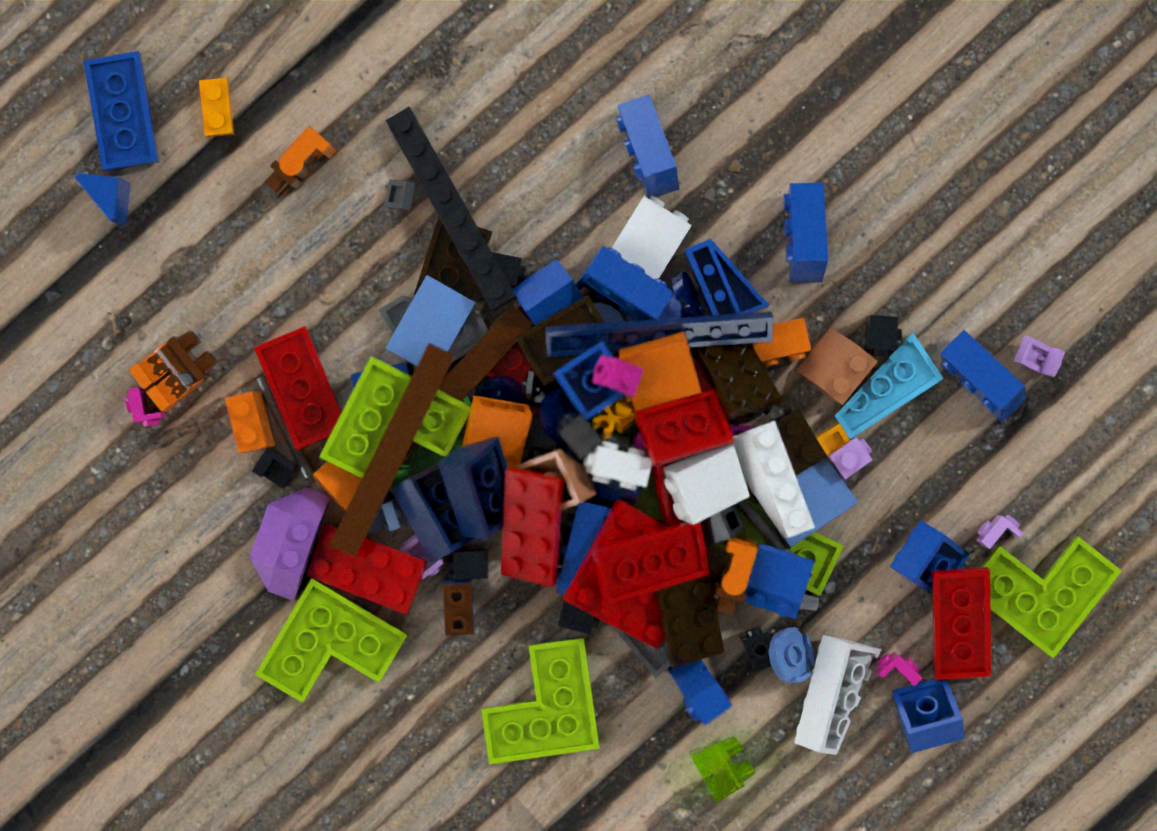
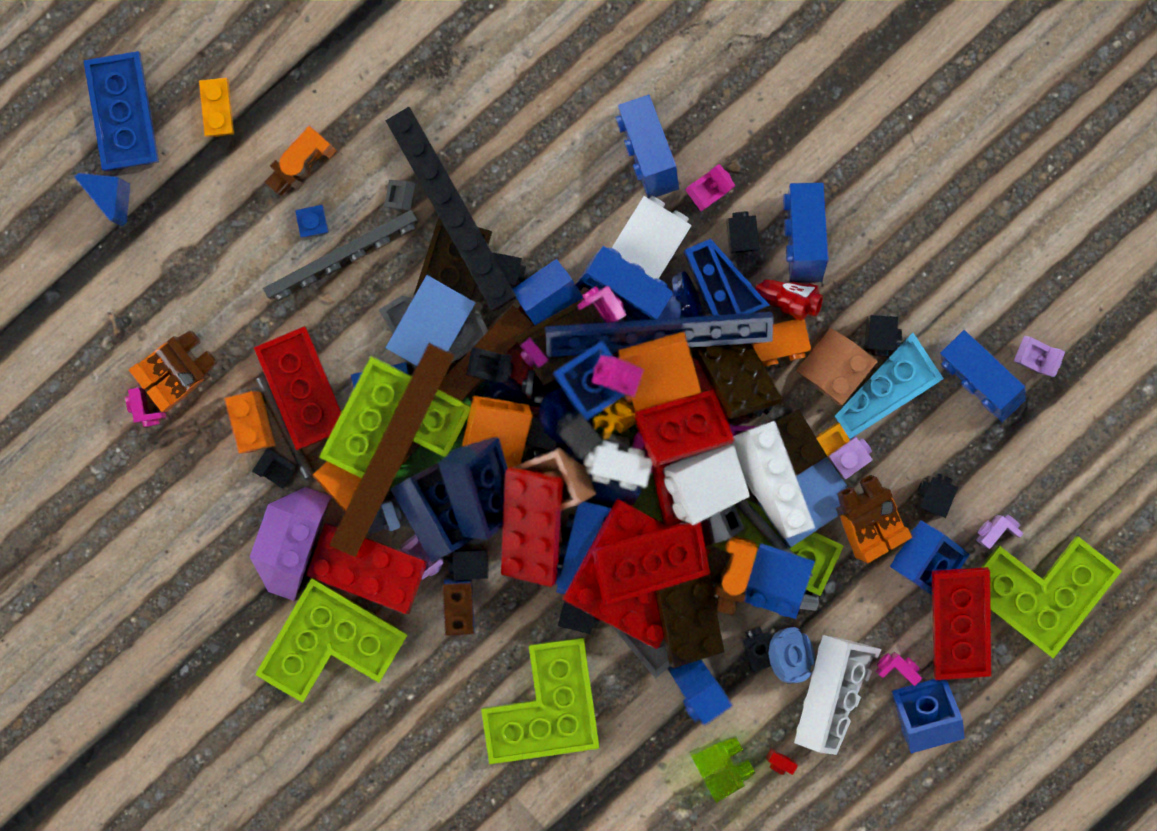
none -> dark grey plate [263,210,419,301]
none -> blue plate [295,205,329,238]
none -> black bracket [466,347,513,383]
none -> magenta plate [520,338,548,369]
none -> dark pink bracket [577,286,626,323]
none -> dark pink bracket [685,164,735,212]
none -> black brick [726,211,760,254]
none -> red rock [755,279,823,321]
none -> red plate [766,748,798,775]
none -> hips [835,475,912,563]
none -> black brick [915,473,959,518]

